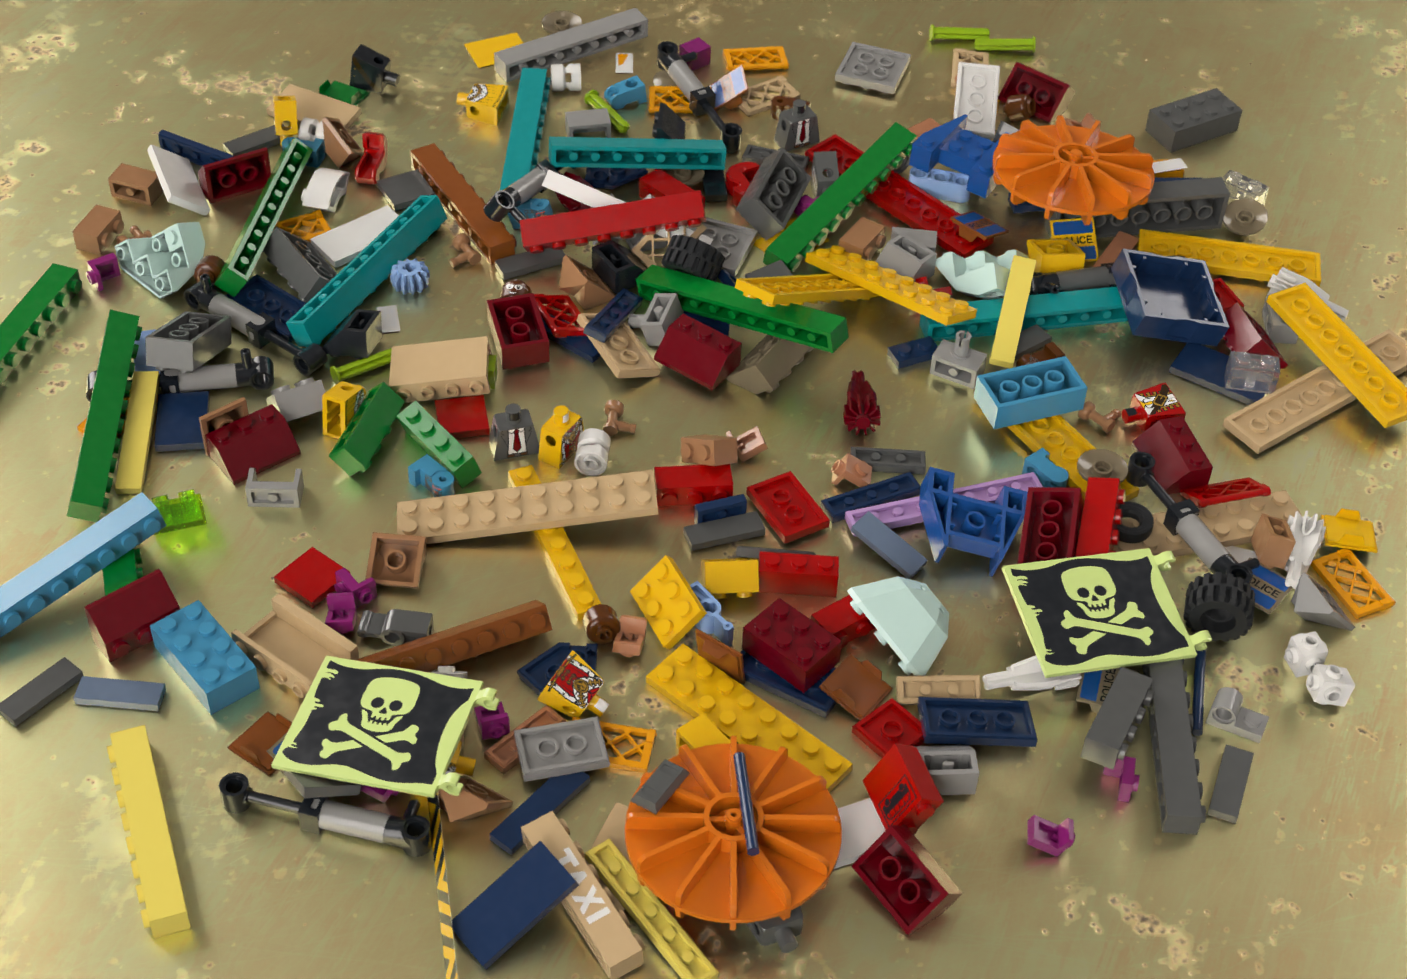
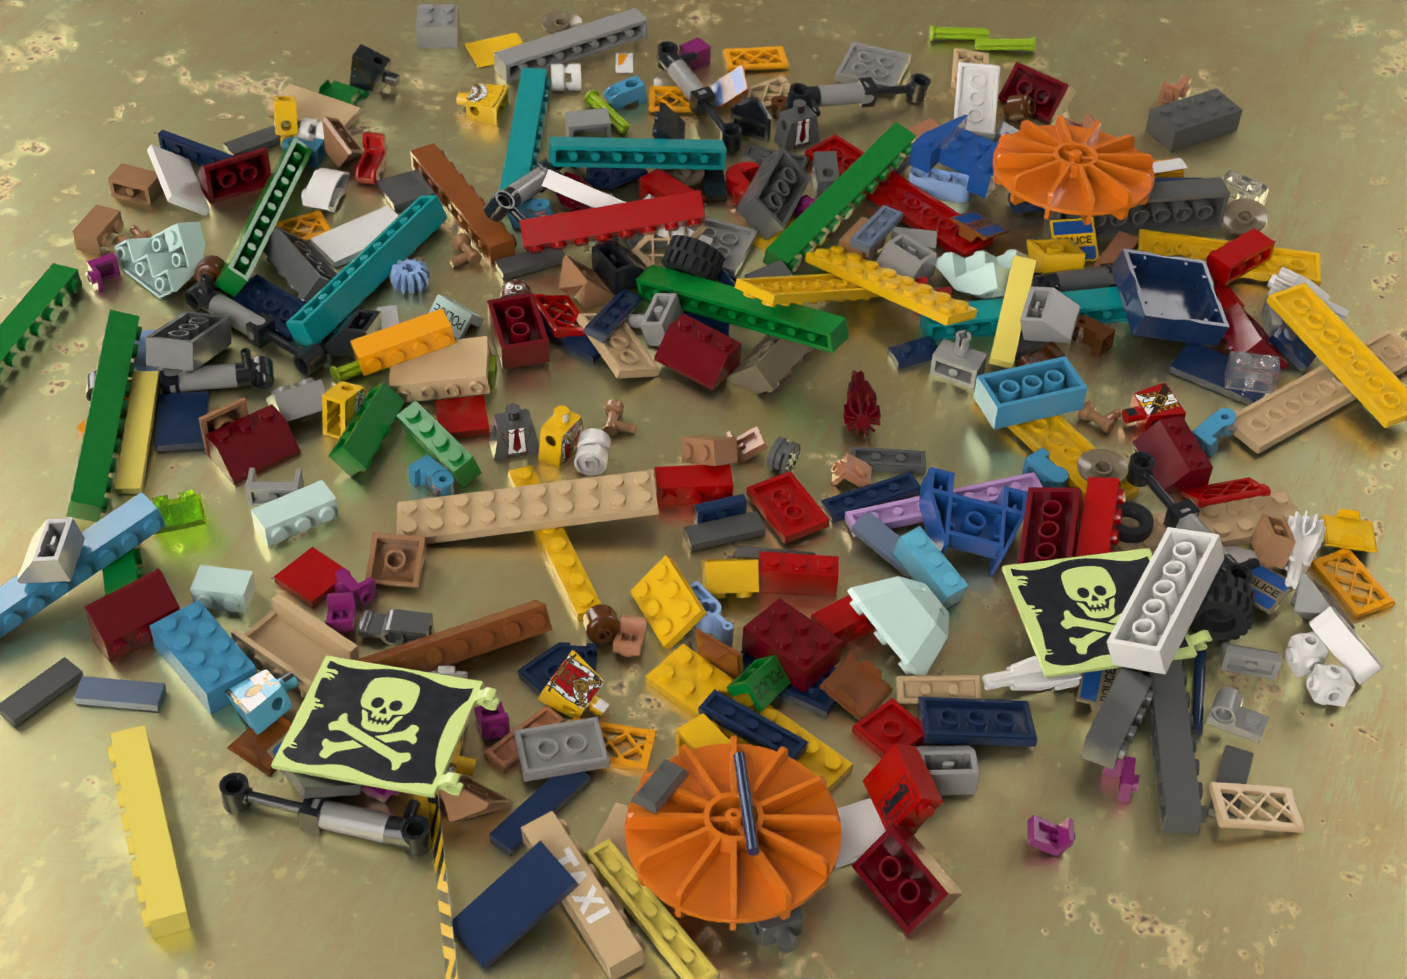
none -> light grey slope [17,518,85,584]
none -> light aqua brick [190,565,256,613]
none -> medium azure torso [225,670,299,735]
none -> light aqua brick [251,480,339,546]
none -> light orange brick [350,309,456,376]
none -> light grey brick [416,3,460,48]
none -> light aqua panel [429,294,484,339]
none -> dark blue tile [698,689,809,761]
none -> green panel [726,654,791,712]
none -> black slope [730,98,771,143]
none -> dark grey wheel [766,436,801,474]
none -> black piece [785,74,931,117]
none -> sand blue tile [849,205,903,254]
none -> medium azure brick [893,526,968,610]
none -> light grey slope [1020,287,1080,343]
none -> reddish brown leg [1072,315,1115,358]
none -> white brick [1107,527,1224,674]
none -> nougat bracket [1158,76,1191,104]
none -> dark azure leg [1192,408,1237,457]
none -> red brick [1206,228,1275,285]
none -> tan window [1209,782,1304,833]
none -> light grey panel [1220,642,1282,680]
none -> dark blue plate [1268,323,1317,372]
none -> white beam [1309,606,1383,684]

